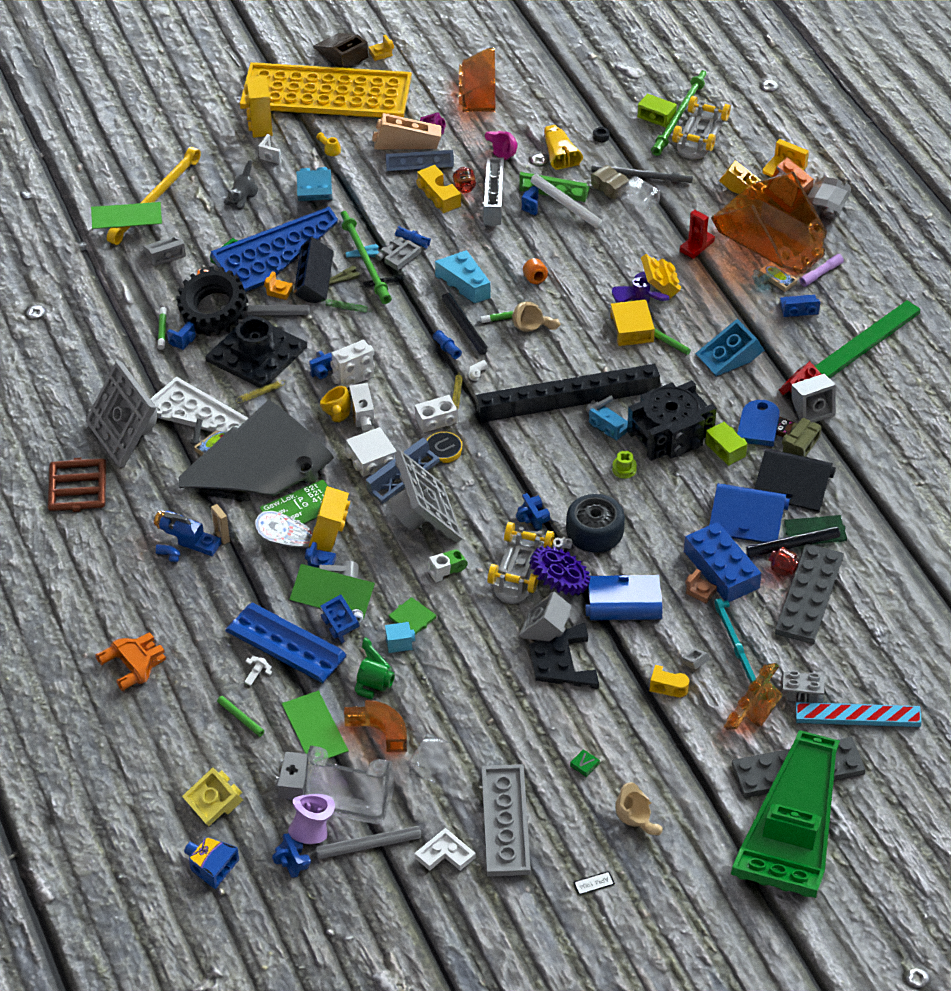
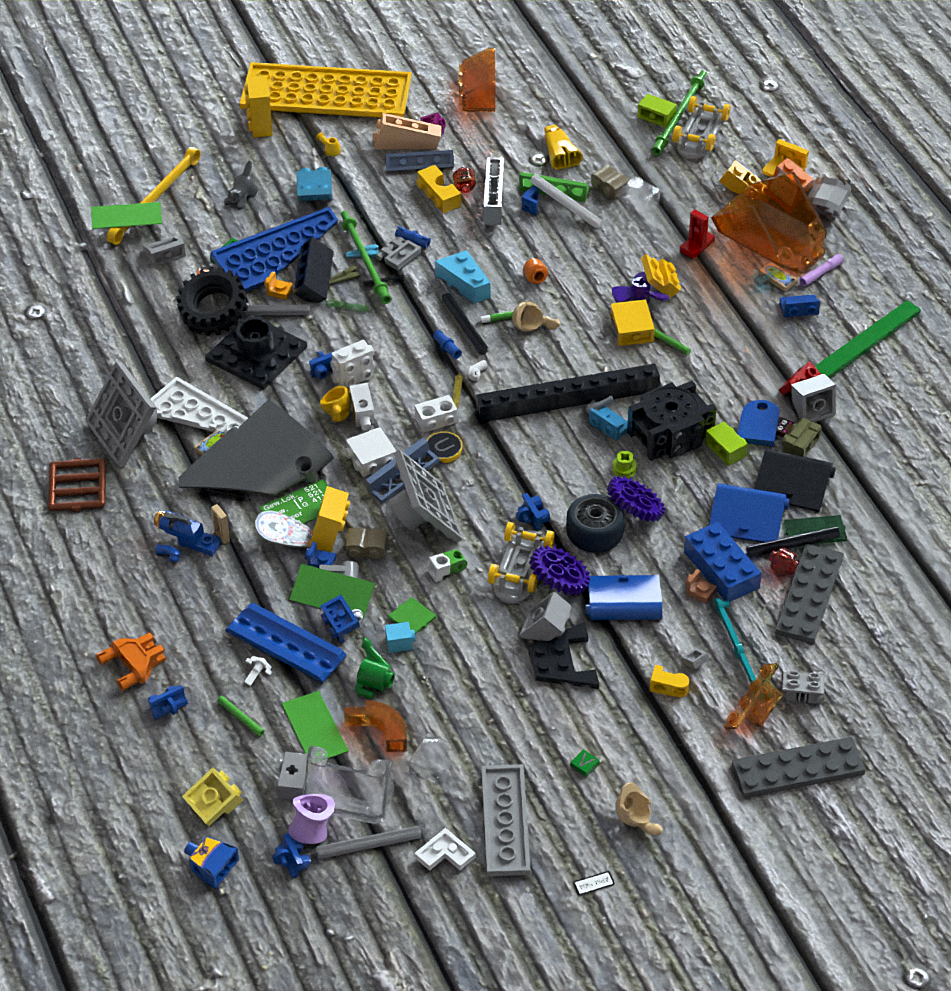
bar [157,307,167,350] -> none
blue bracket [167,322,196,350] -> none
dark grey piece [190,418,203,446] -> none
light yellow piece [236,380,285,403] -> none
white bracket [259,134,281,164] -> none
dark brown slope [313,33,368,68] -> none
yellow bracket [368,35,394,61] -> none
dark pink hair [485,131,518,160] -> none
white arm [553,537,572,551] -> none
dark grey bar [591,165,693,183] -> none
black tile [593,127,610,142] -> none
dark azure slope [695,318,765,376] -> none
green wing [731,730,840,898] -> none
medium azure tile [795,702,922,727] -> none
none -> blue hips [148,685,188,720]
none -> dark tan brick [345,527,388,560]
none -> dark purple gear [606,476,666,523]

